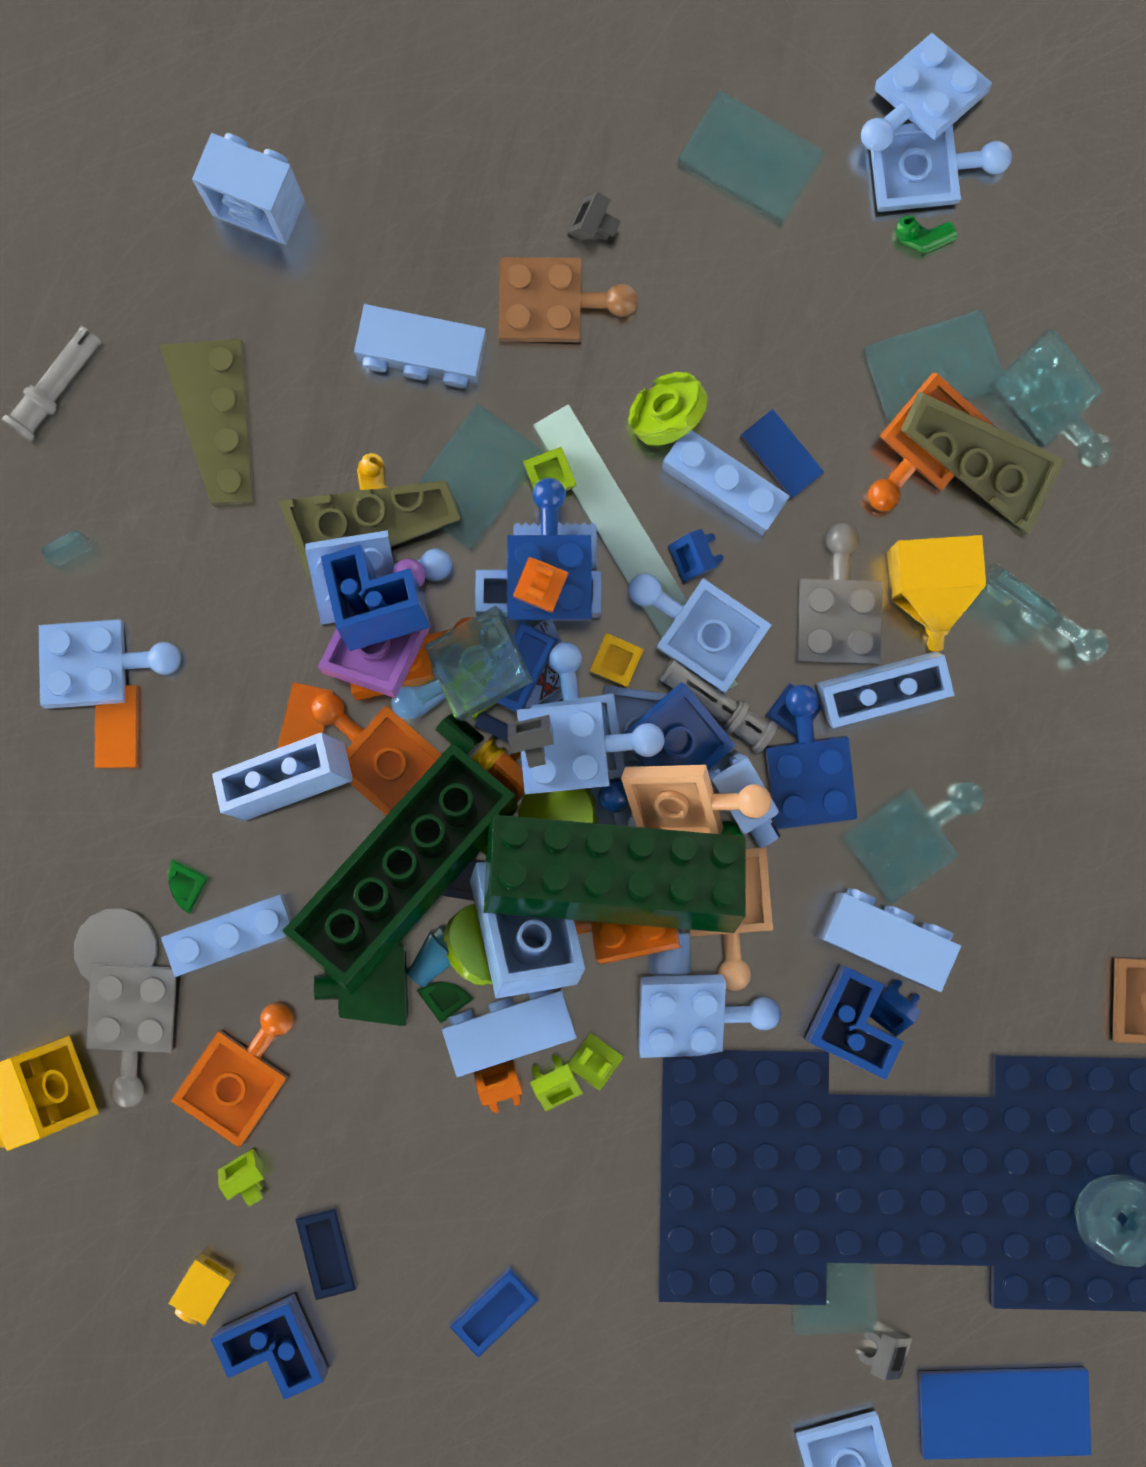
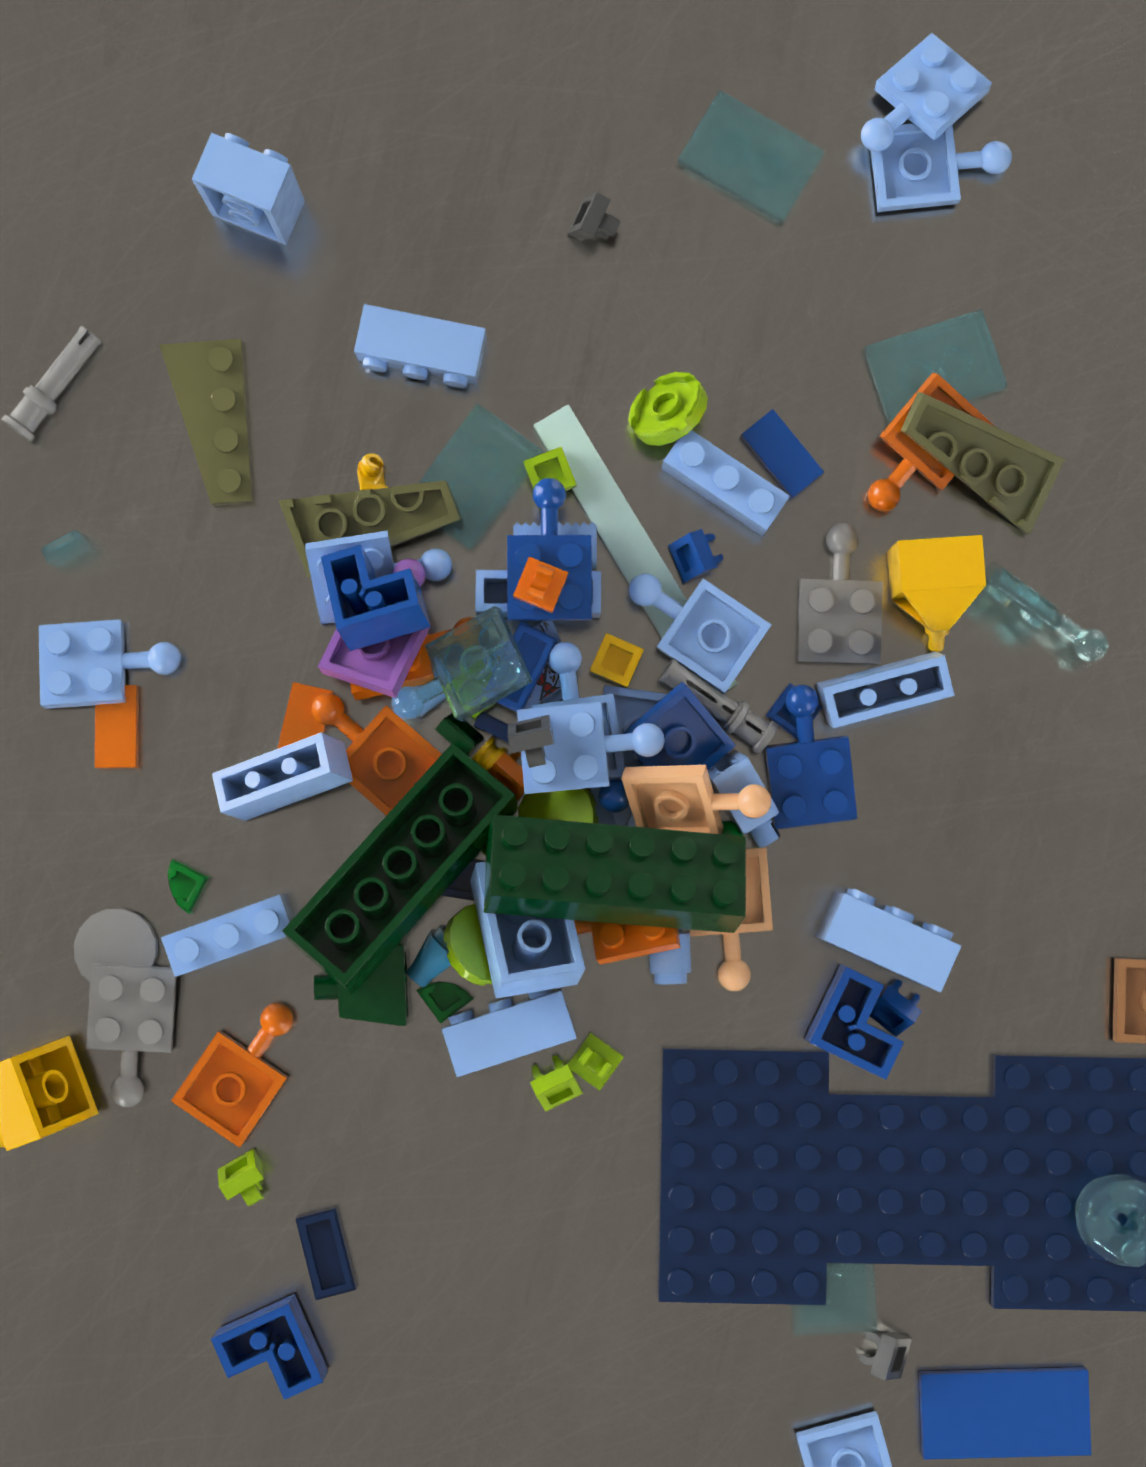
yellow brick [168,1253,237,1325] -> none
blue tile [450,1267,539,1358] -> none
orange tile [474,1060,523,1113] -> none
medium nougat plate [498,257,638,342] -> none
light blue plate [638,974,781,1058] -> none
clear light blue plate [842,781,984,904] -> none
green arm [896,216,957,253] -> none
clear light blue plate [989,329,1113,466] -> none

